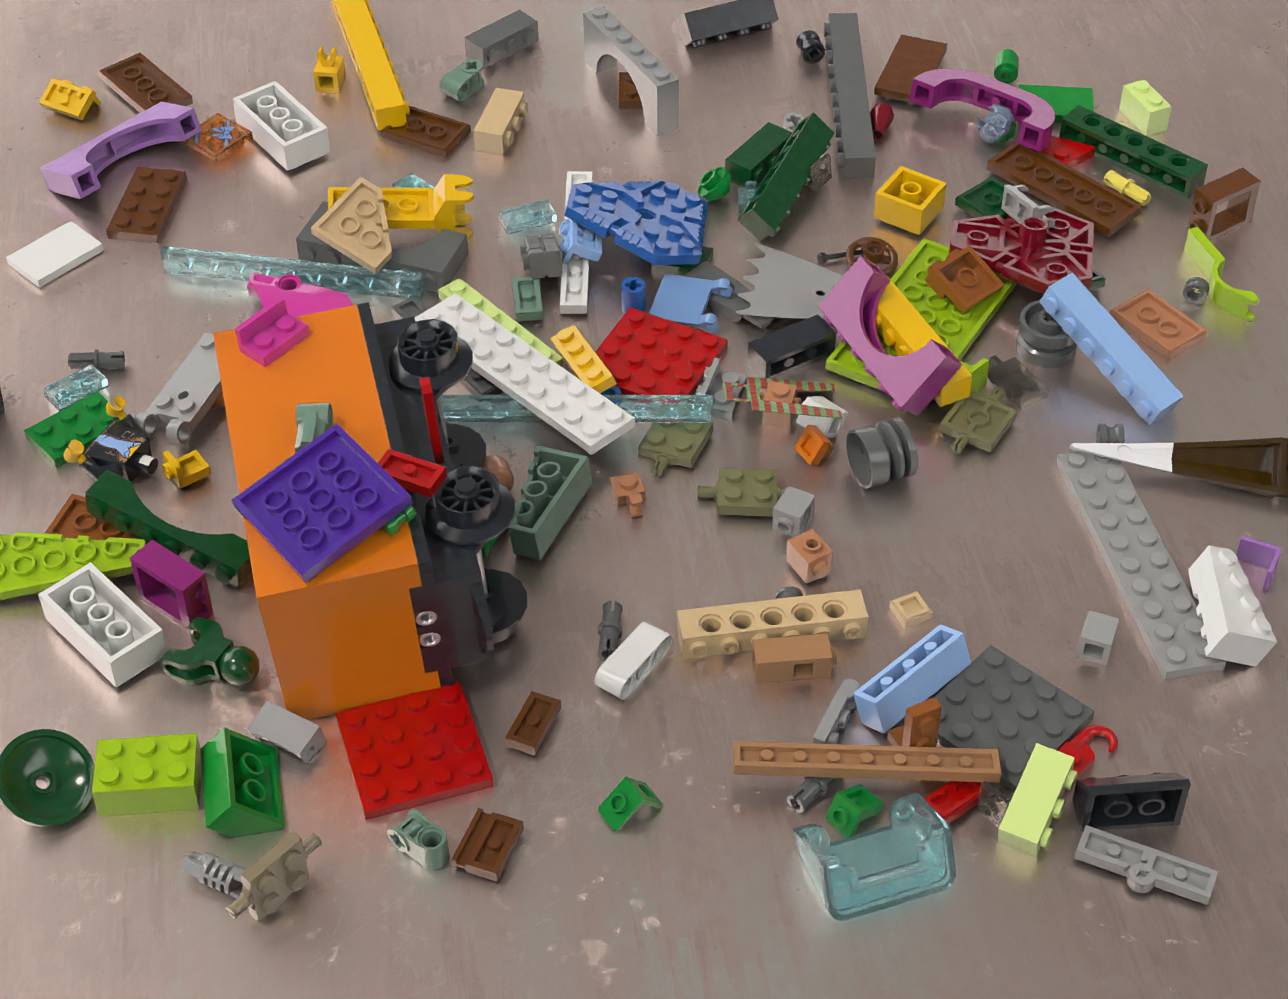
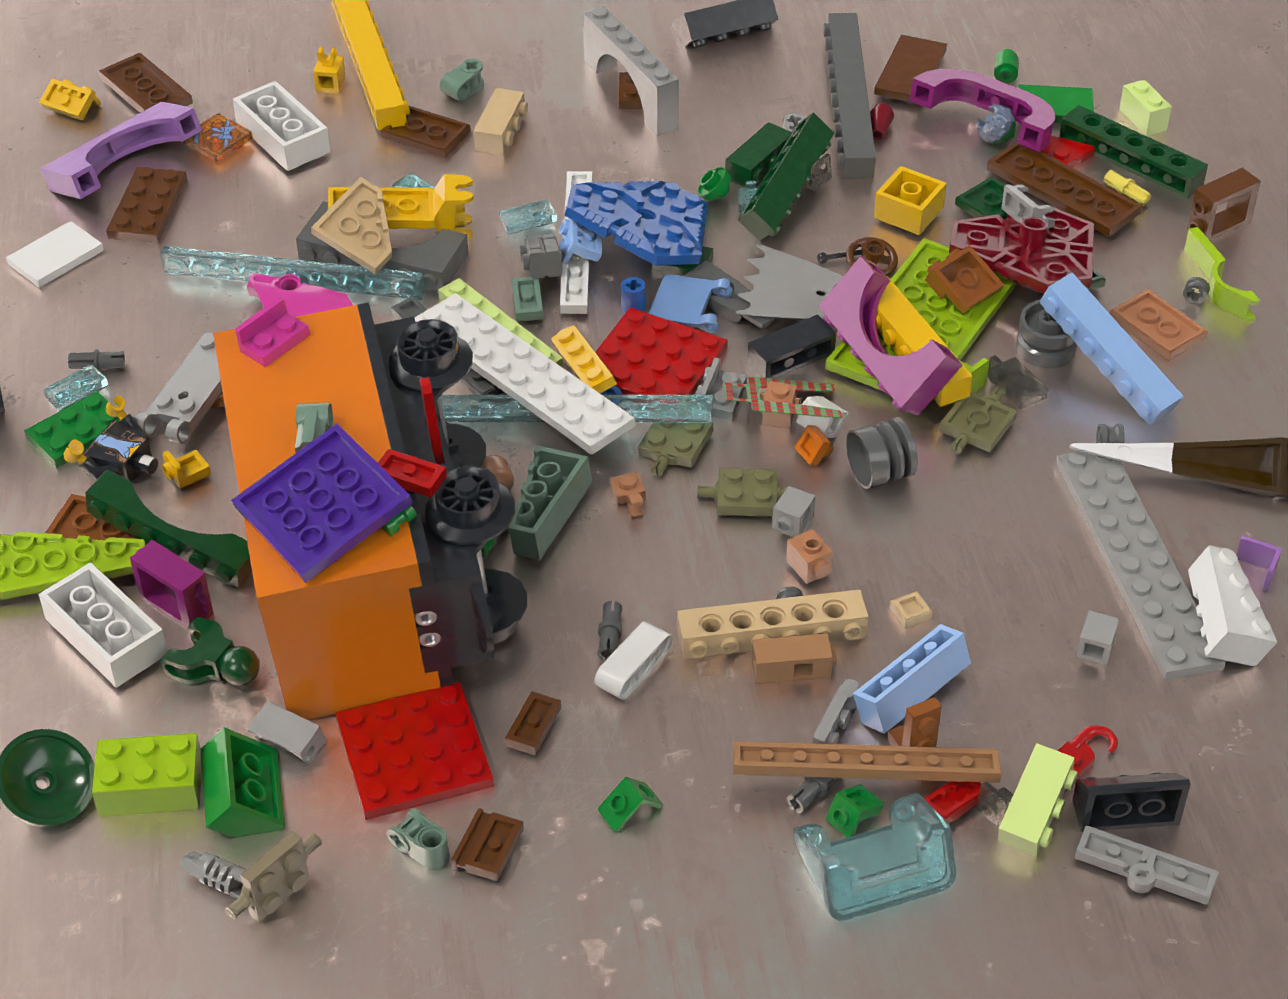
dark grey brick [464,9,539,69] -> none
black wheel [796,30,825,64] -> none
dark grey plate [935,645,1095,794] -> none

